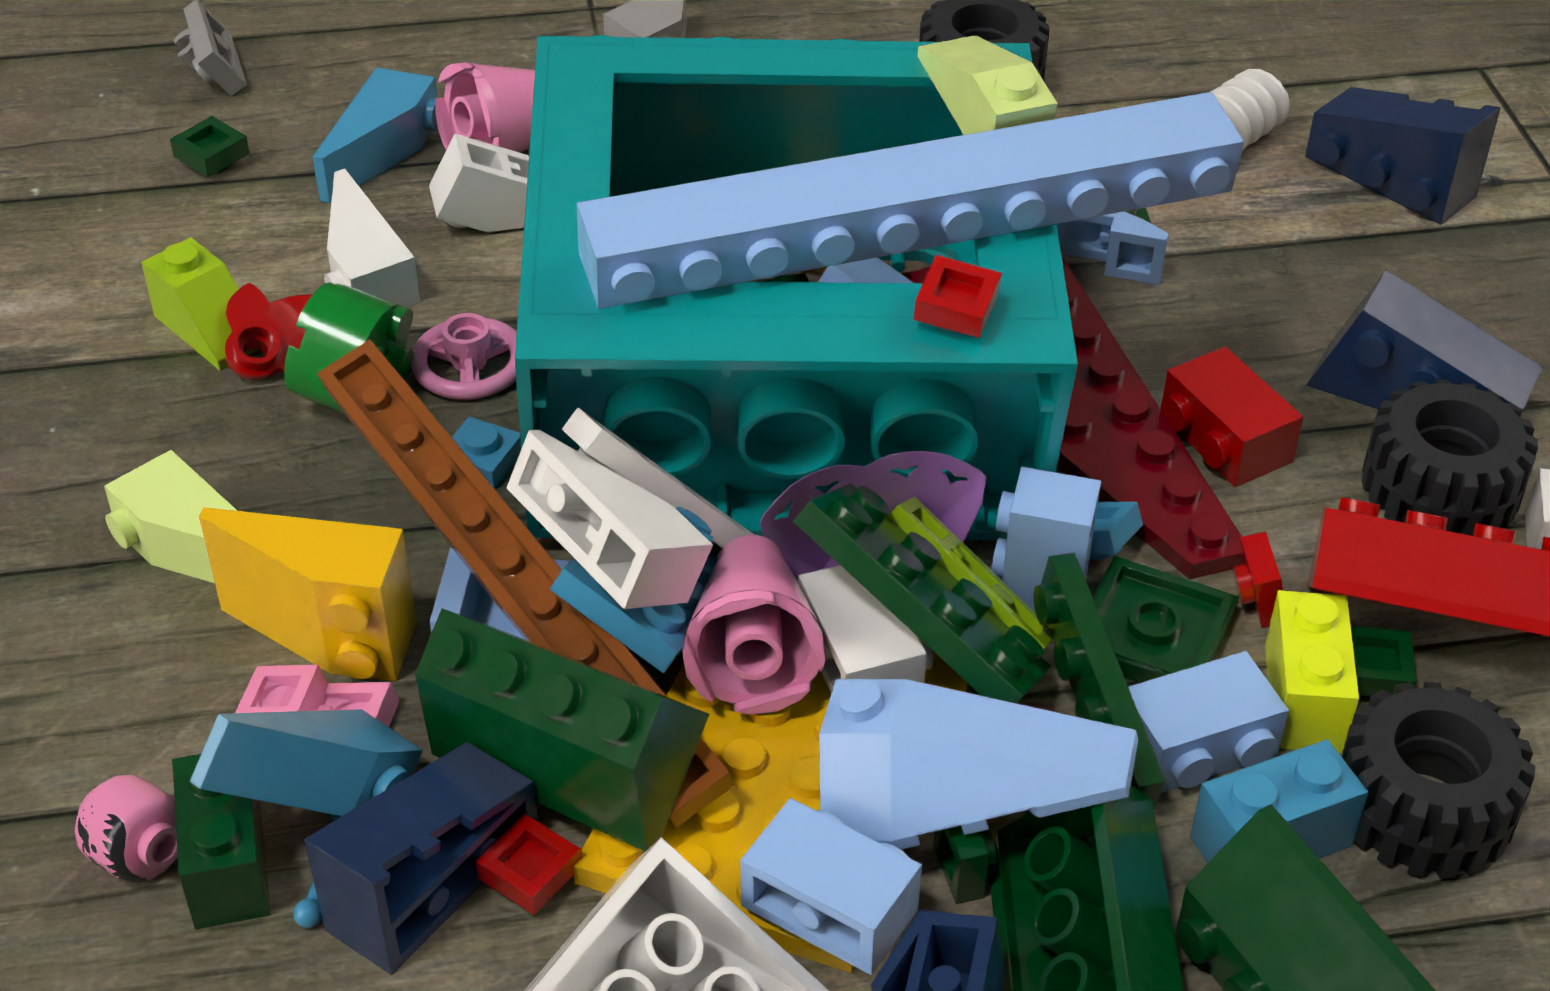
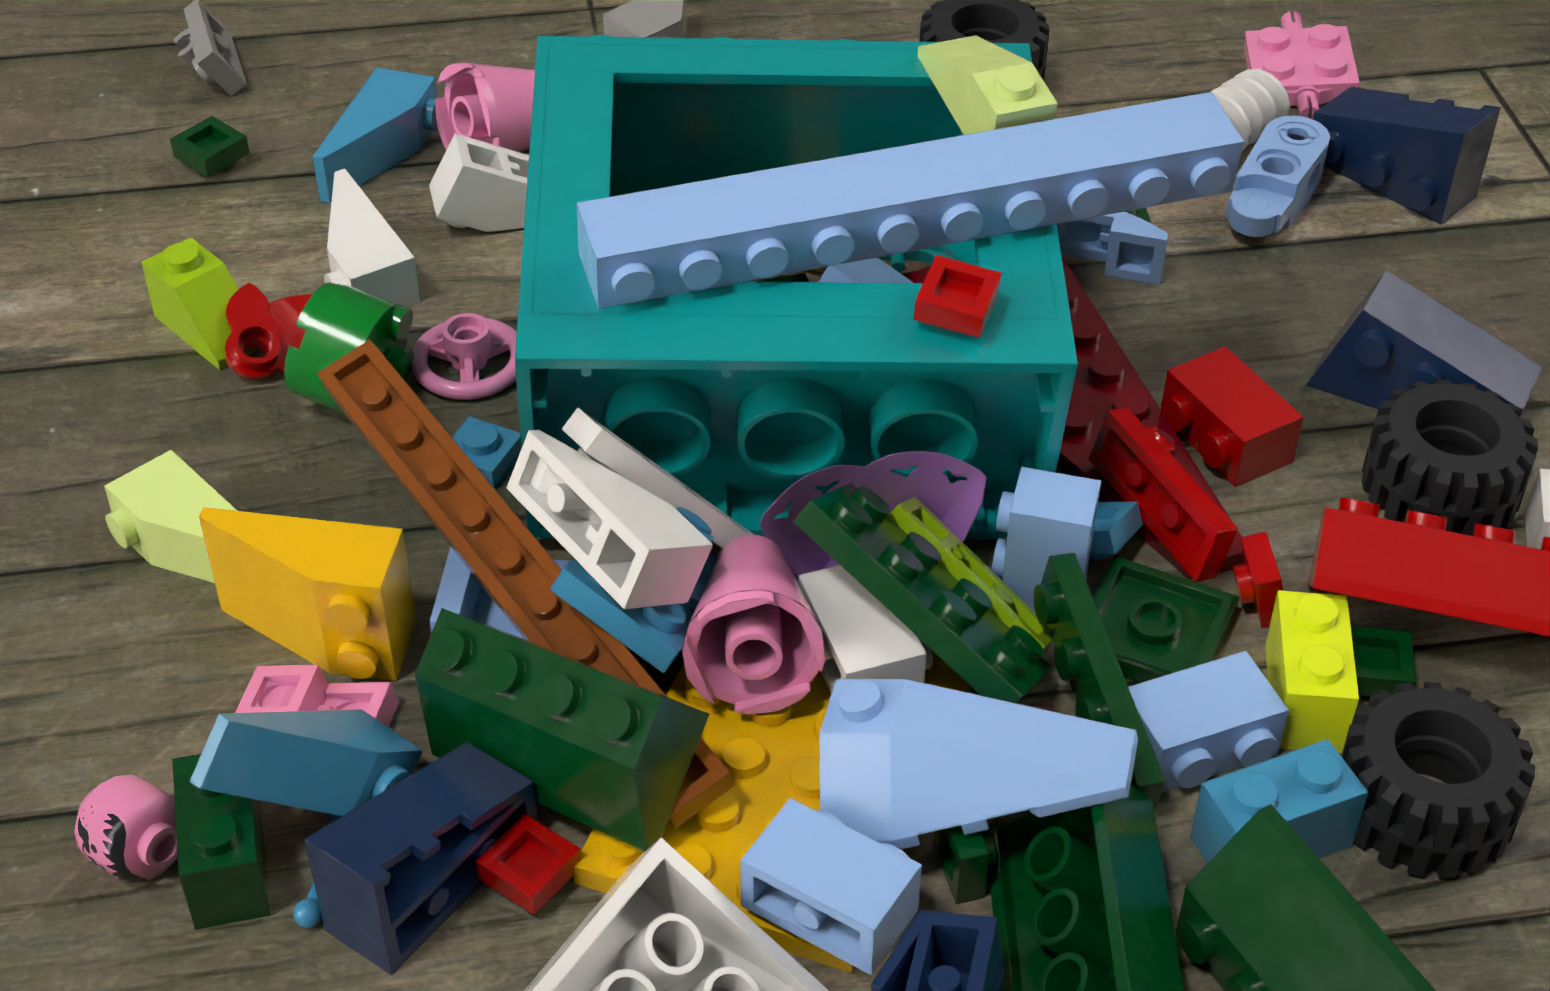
none -> red hinge [1088,407,1239,582]
none -> light blue piece [1225,115,1330,237]
none -> bright pink plate [1244,11,1360,119]

